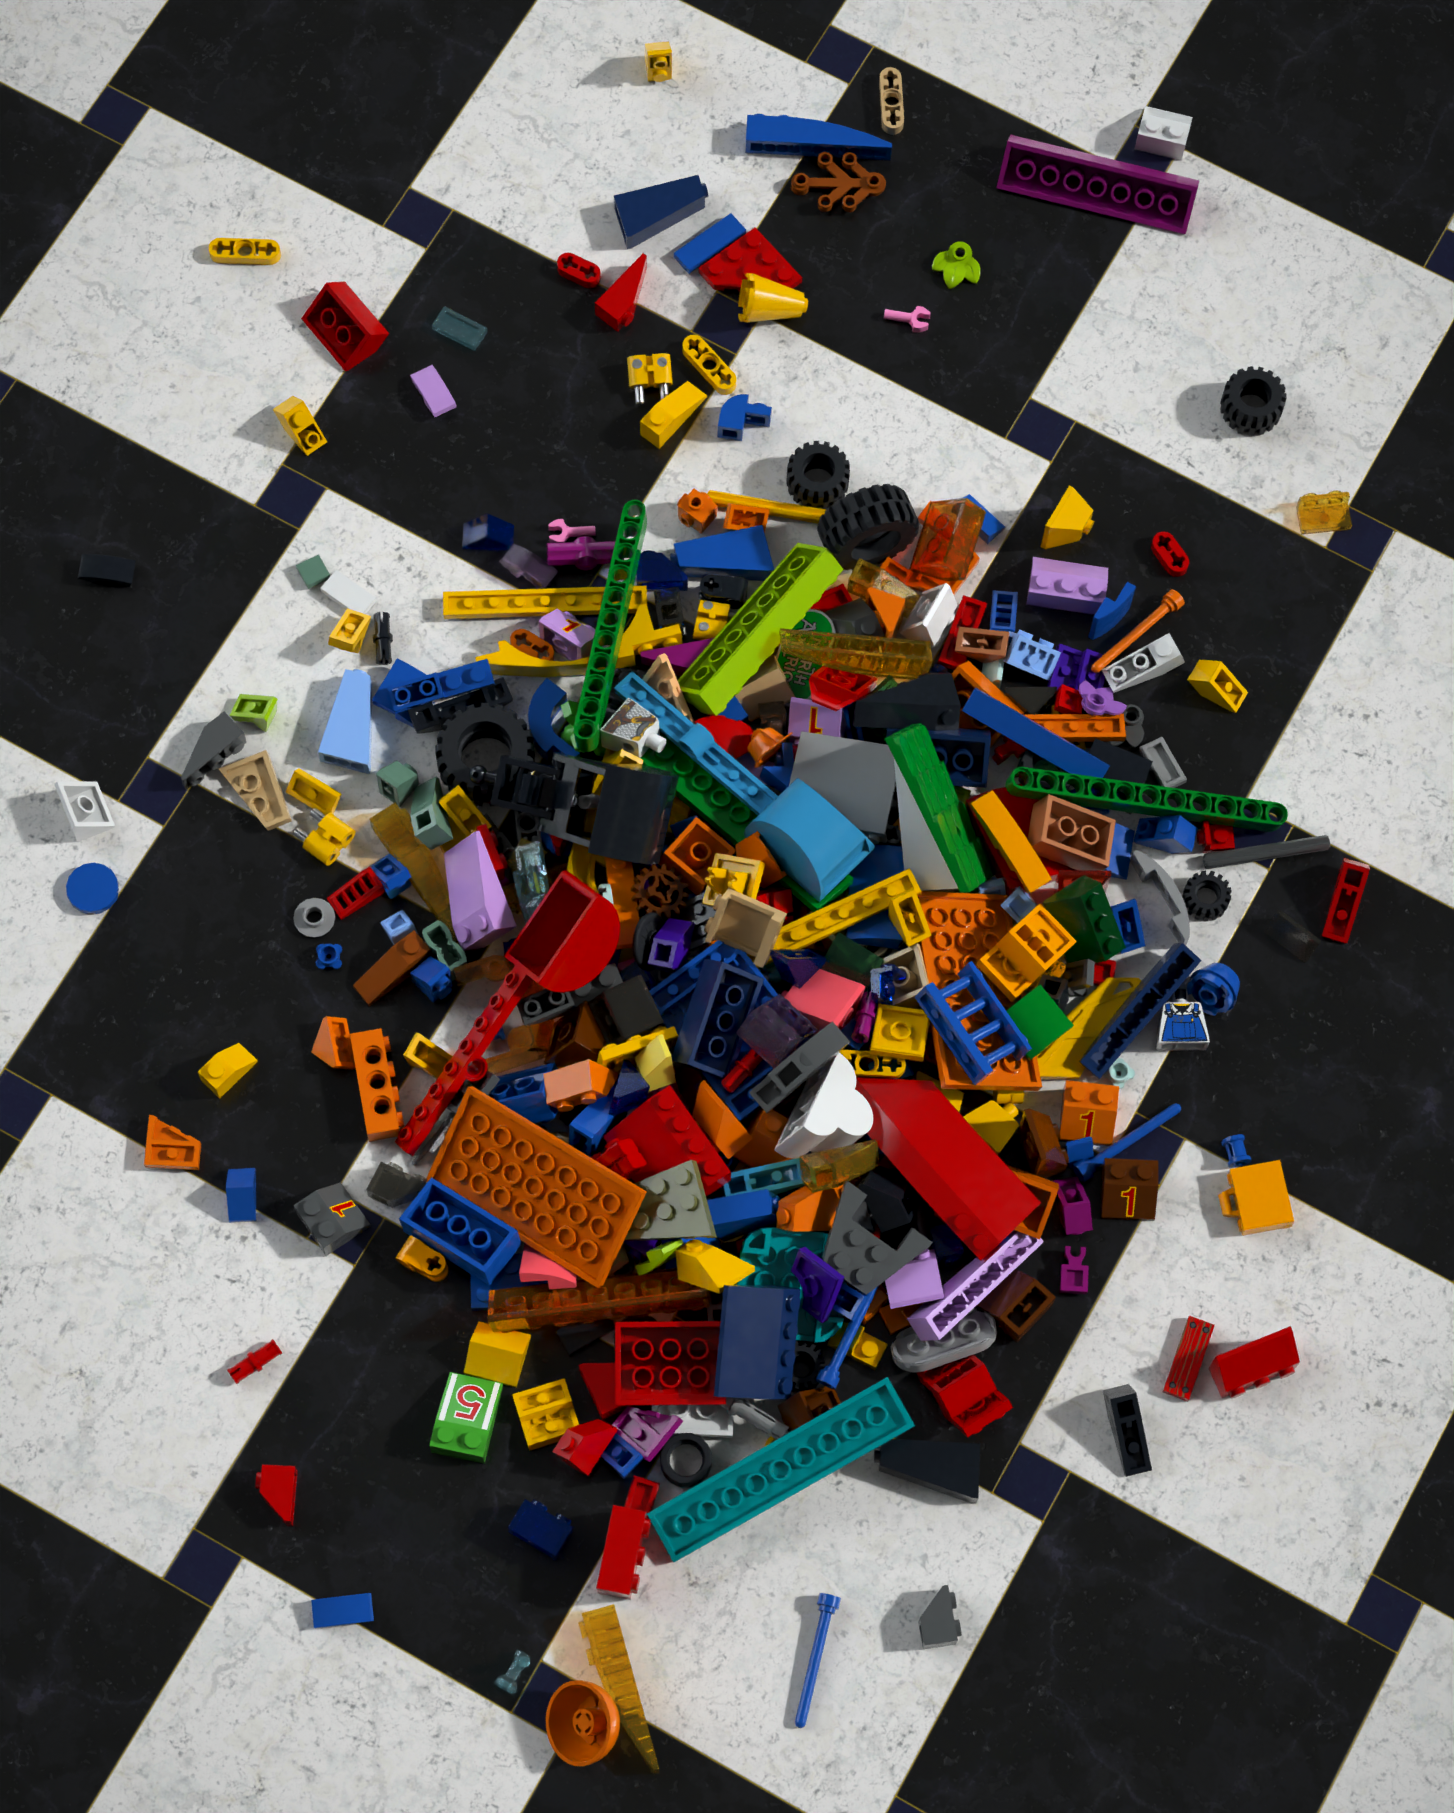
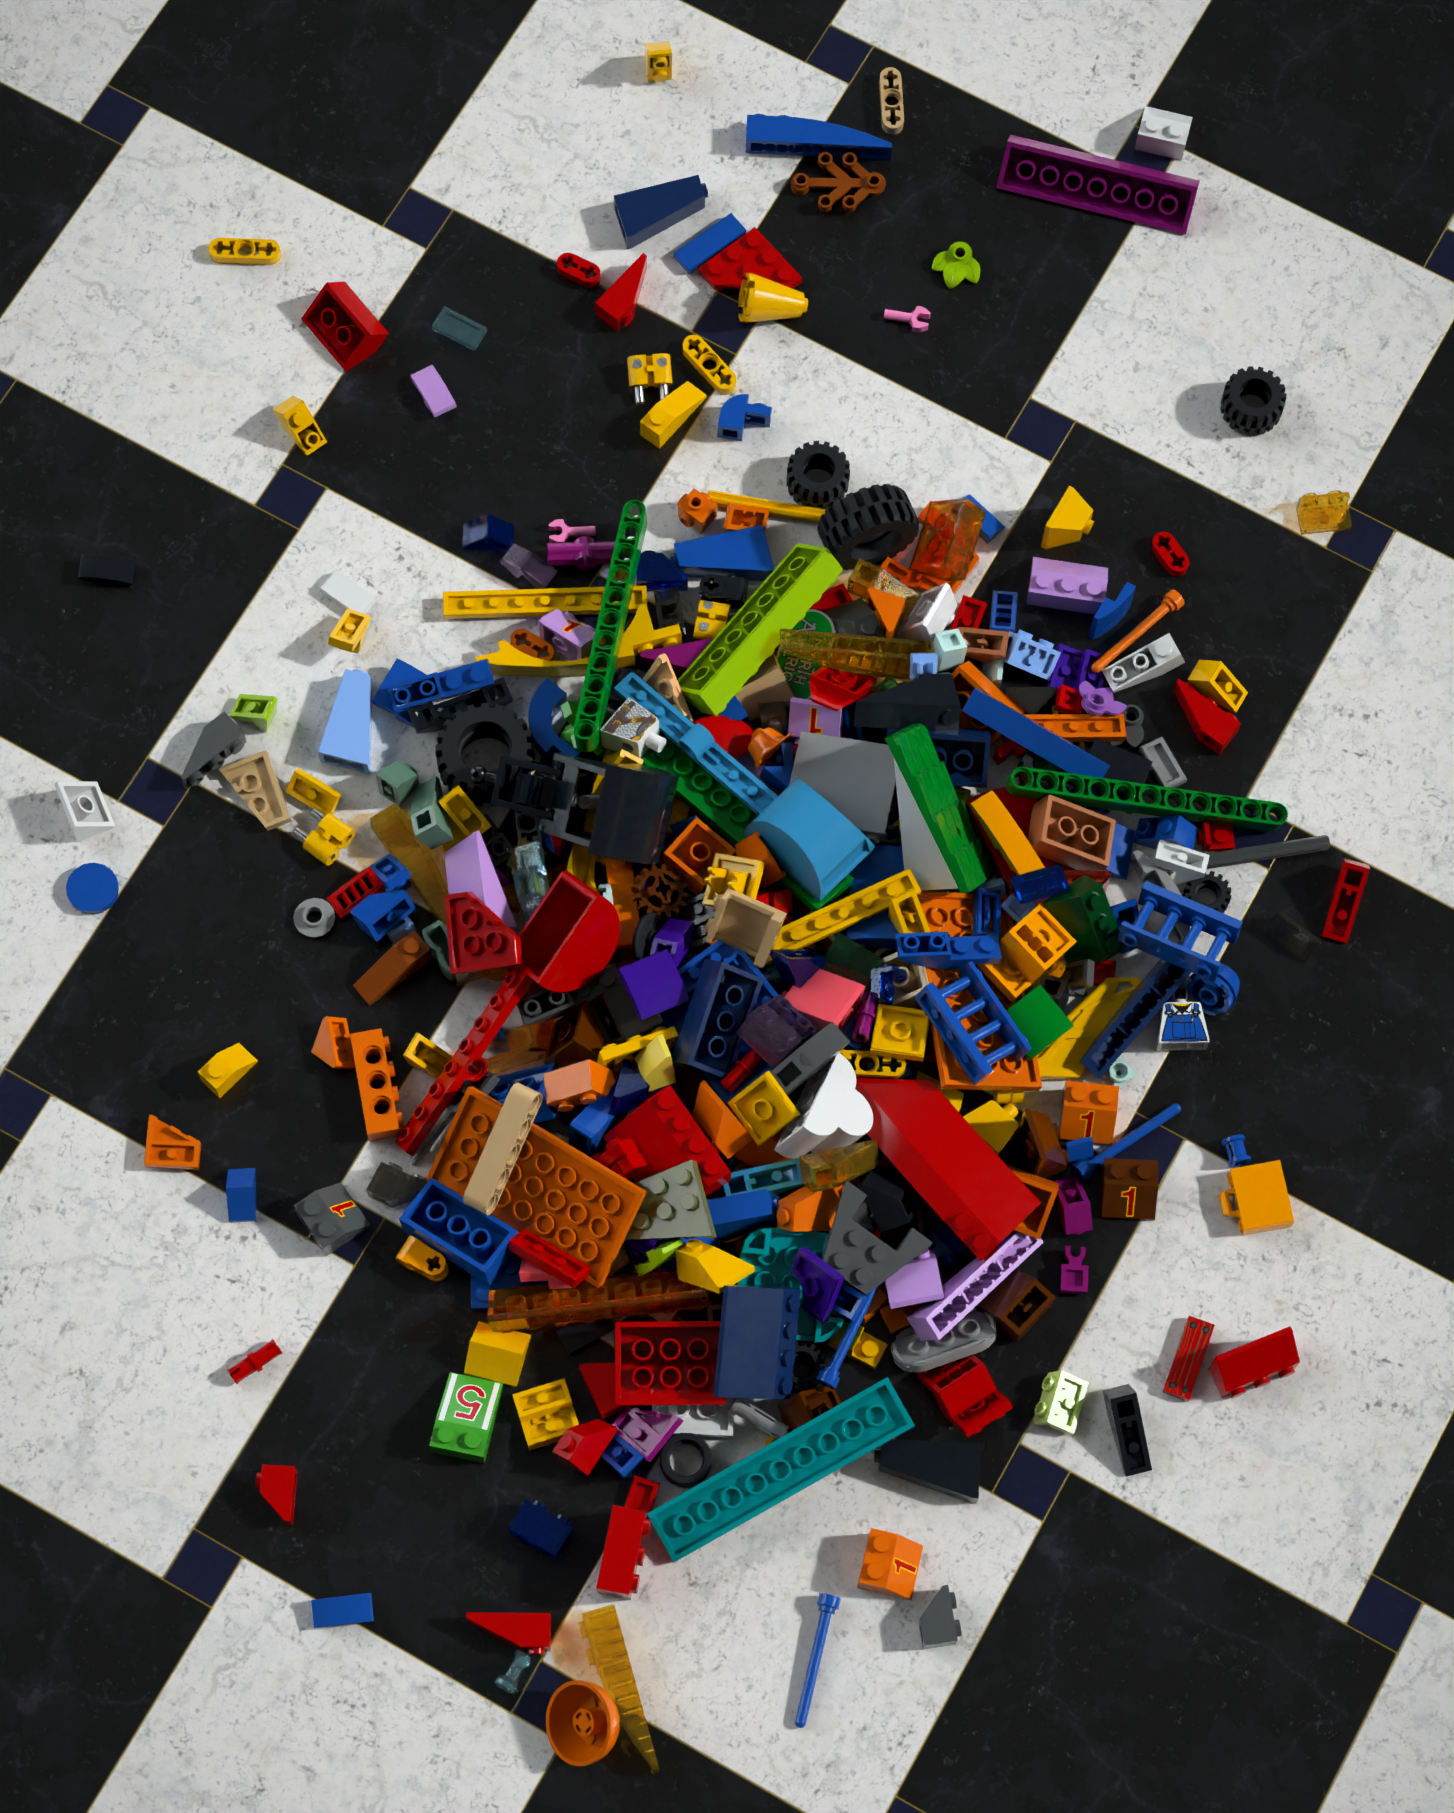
sand green tile [296,554,330,589] -> none
blue plate [316,944,342,969] -> none
black pin [373,612,393,665] -> none
blue slope [410,956,453,1003] -> none
red plate [476,824,508,881] -> none
none -> blue slope [350,890,416,942]
none -> red plate [444,892,523,975]
none -> tan beam [463,1082,543,1215]
none -> red slope [466,1612,551,1656]
none -> red plate [507,1229,591,1288]
none -> dark purple slope [618,949,690,1020]
none -> yellow tile [727,1071,801,1146]
none -> orange slope [857,1528,923,1600]
none -> blue slope [895,932,1002,970]
none -> light blue tile [910,653,938,680]
none -> light aqua panel [930,629,968,672]
none -> blue tile [972,889,1001,941]
none -> clear blue slope [1010,864,1070,905]
none -> yellowish green bracket [1034,1371,1089,1434]
none -> blue fence [1118,881,1243,982]
none -> white slope [1153,839,1210,884]
none -> red slope [1174,679,1241,755]

